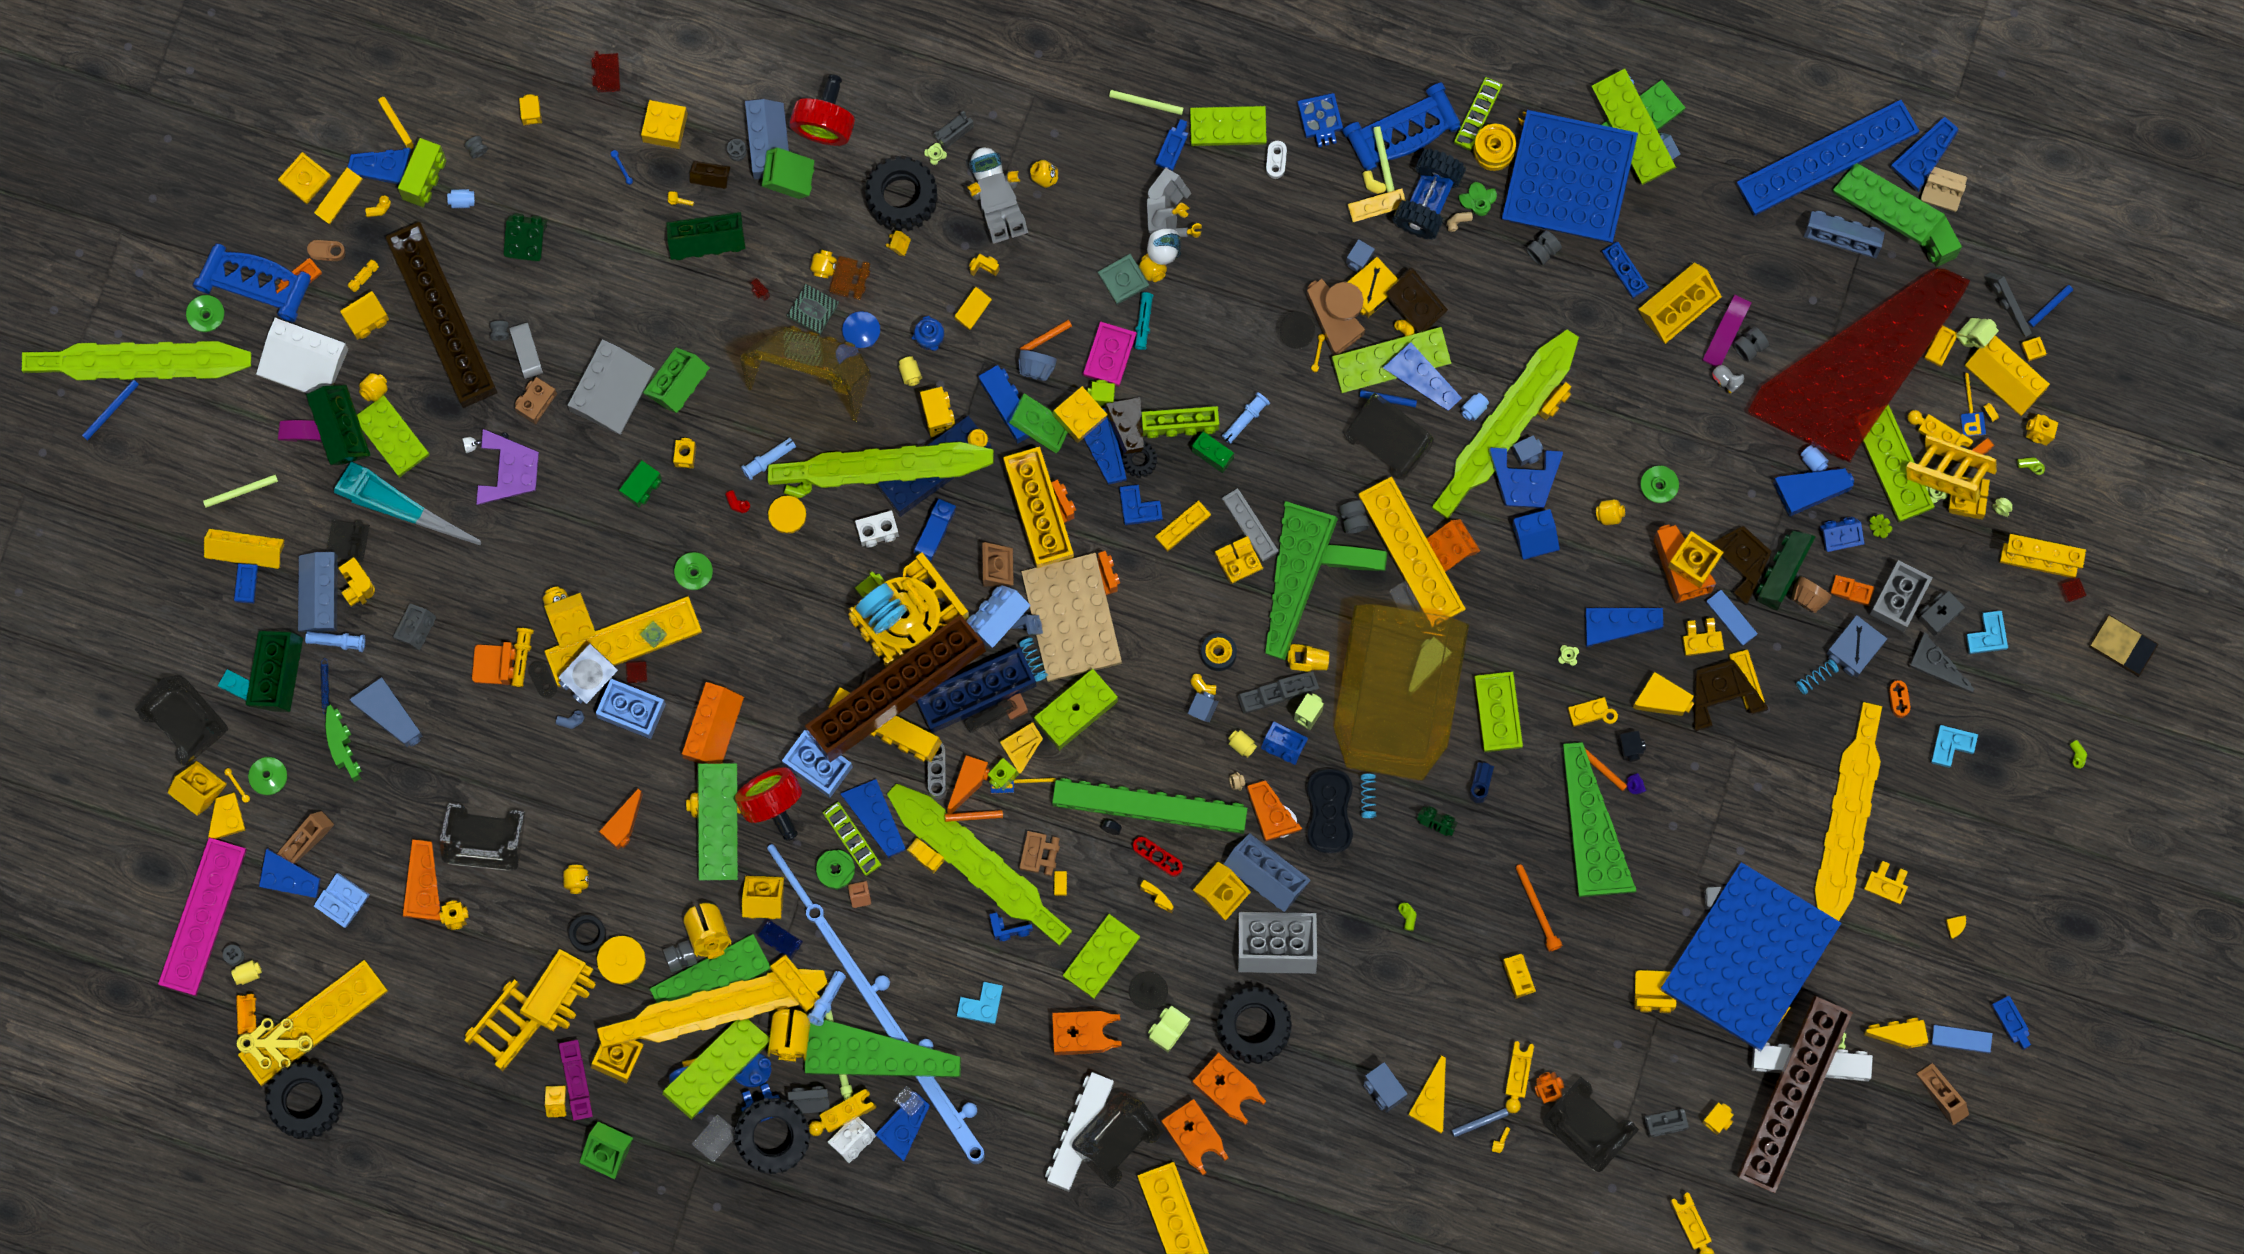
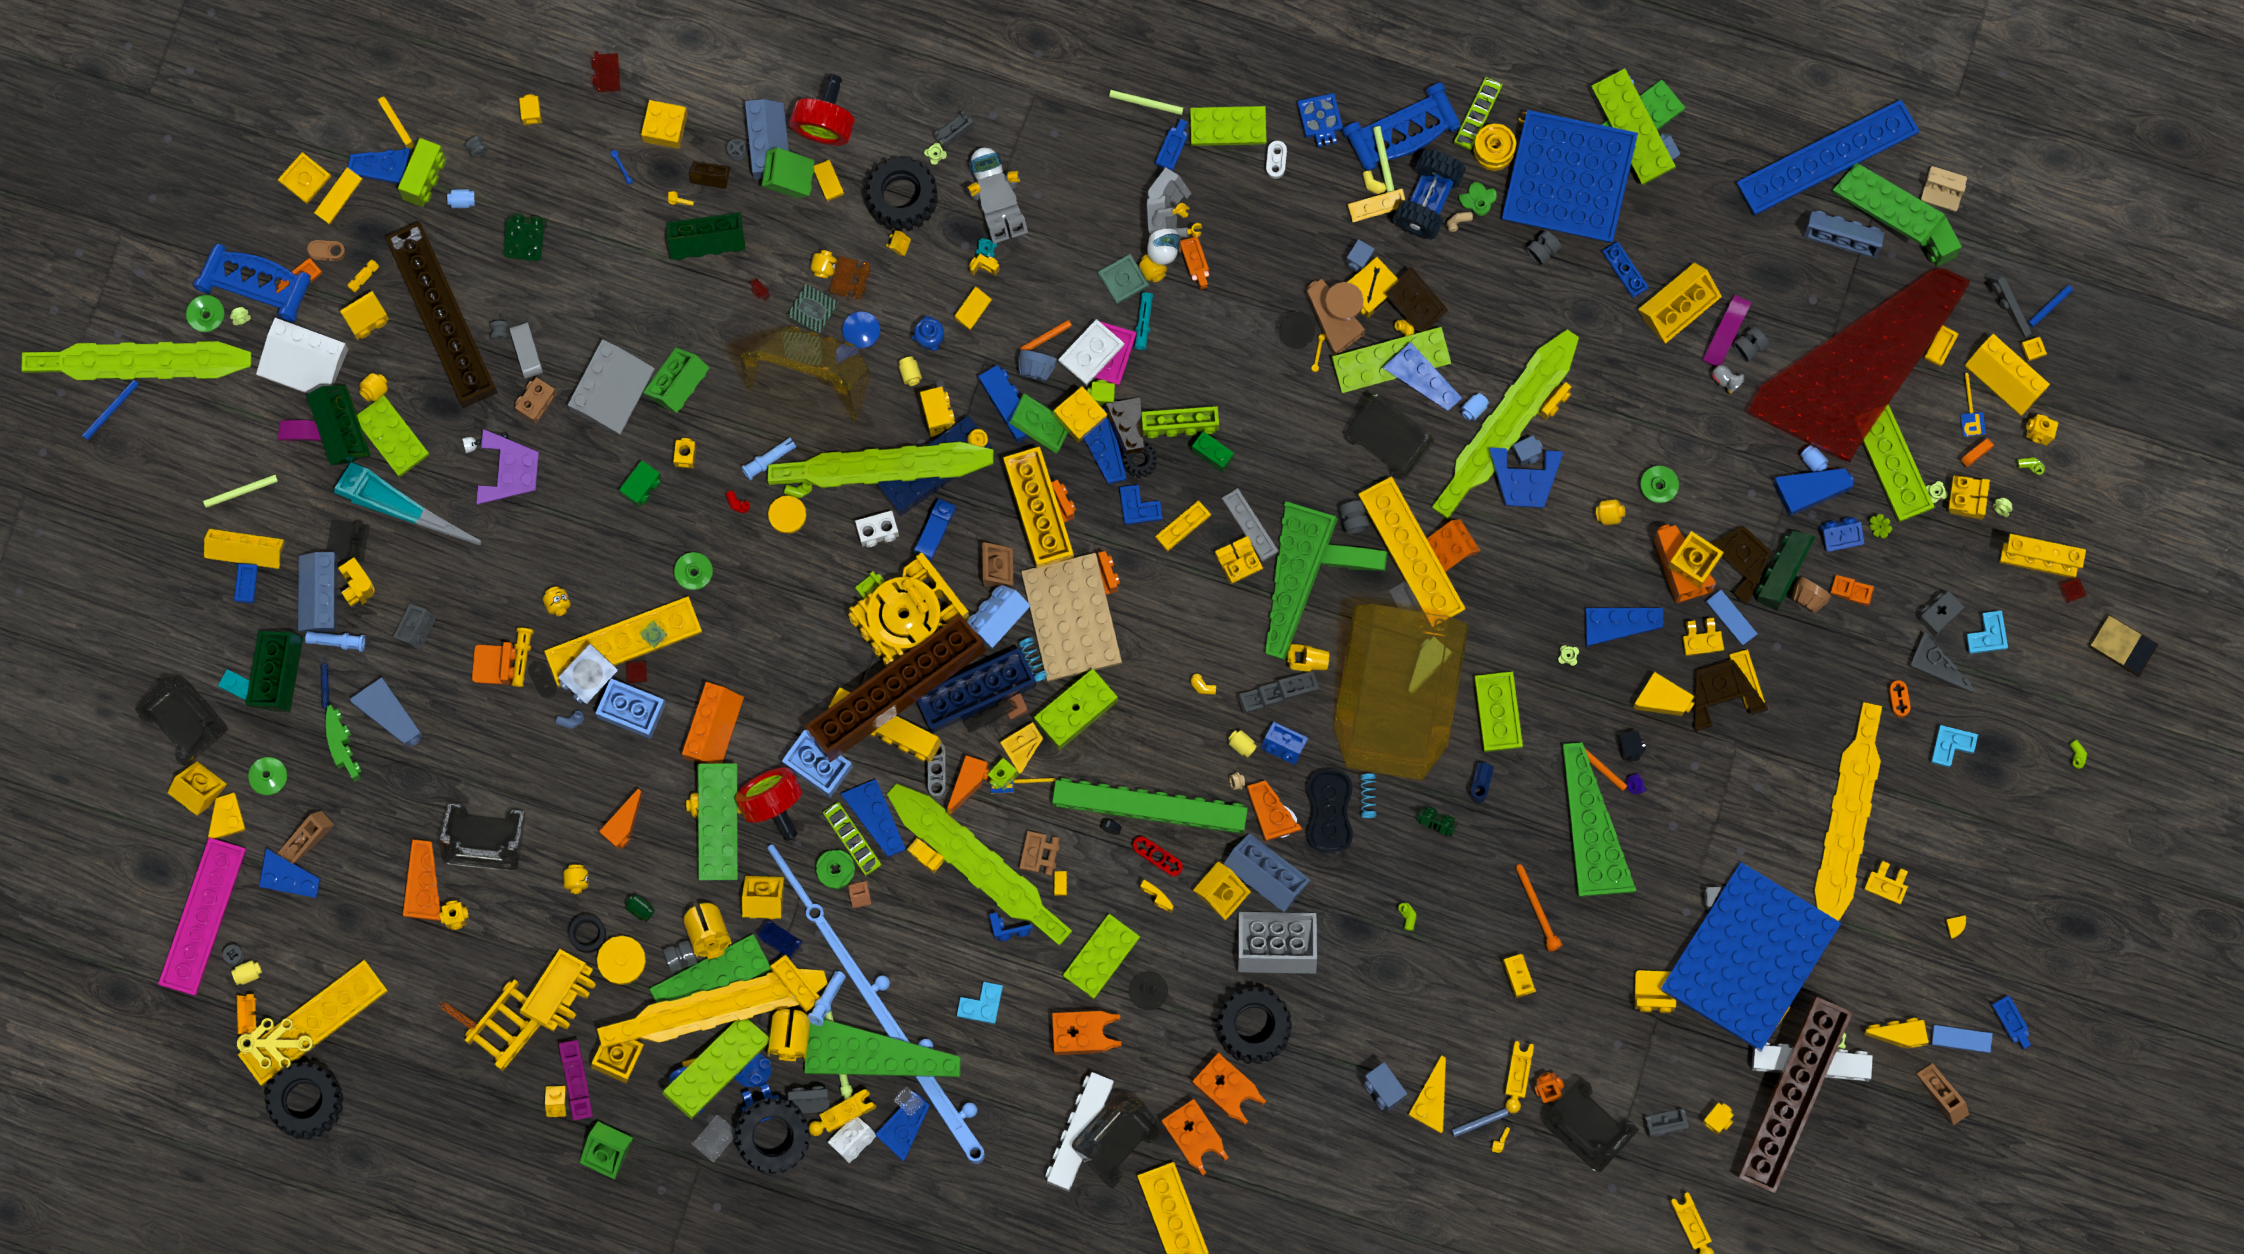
yellow hinge [224,768,250,803] -> none
light blue slope [314,873,370,928] -> none
yellow arm [366,196,391,217] -> none
yellow brick [544,593,596,648] -> none
medium azure wheel [855,583,907,634] -> none
orange bar [945,810,1003,822] -> none
sand blue bracket [1011,614,1043,635] -> none
yellow head [1030,160,1058,188] -> none
yellowish green brick [1148,1006,1191,1053] -> none
sand blue brick [1188,691,1219,723] -> none
wheel [1200,633,1237,671] -> none
light blue pin [1222,392,1270,444] -> none
yellowish green brick [1294,693,1324,730] -> none
blue bar [1360,390,1417,408] -> none
blue slope [1512,509,1560,560] -> none
yellow hinge [1568,697,1618,727] -> none
medium azure piece [1796,659,1839,695] -> none
sand blue brick [1827,615,1887,678] -> none
light grey brick [1870,560,1933,632] -> none
blue wing [1891,117,1958,192] -> none
yellow fence [1906,435,1997,503] -> none
yellow plate [1907,410,1973,448] -> none
yellowish green brick [1955,318,1999,348] -> none
yellow piece [1980,403,1999,423] -> none
none -> yellowish green plate [230,307,251,325]
none -> orange piece [438,1002,479,1030]
none -> dark green brick [625,894,655,922]
none -> yellow tile [813,160,844,201]
none -> teal plate [976,238,997,258]
none -> white tile [1058,319,1125,386]
none -> orange hinge [1179,237,1209,290]

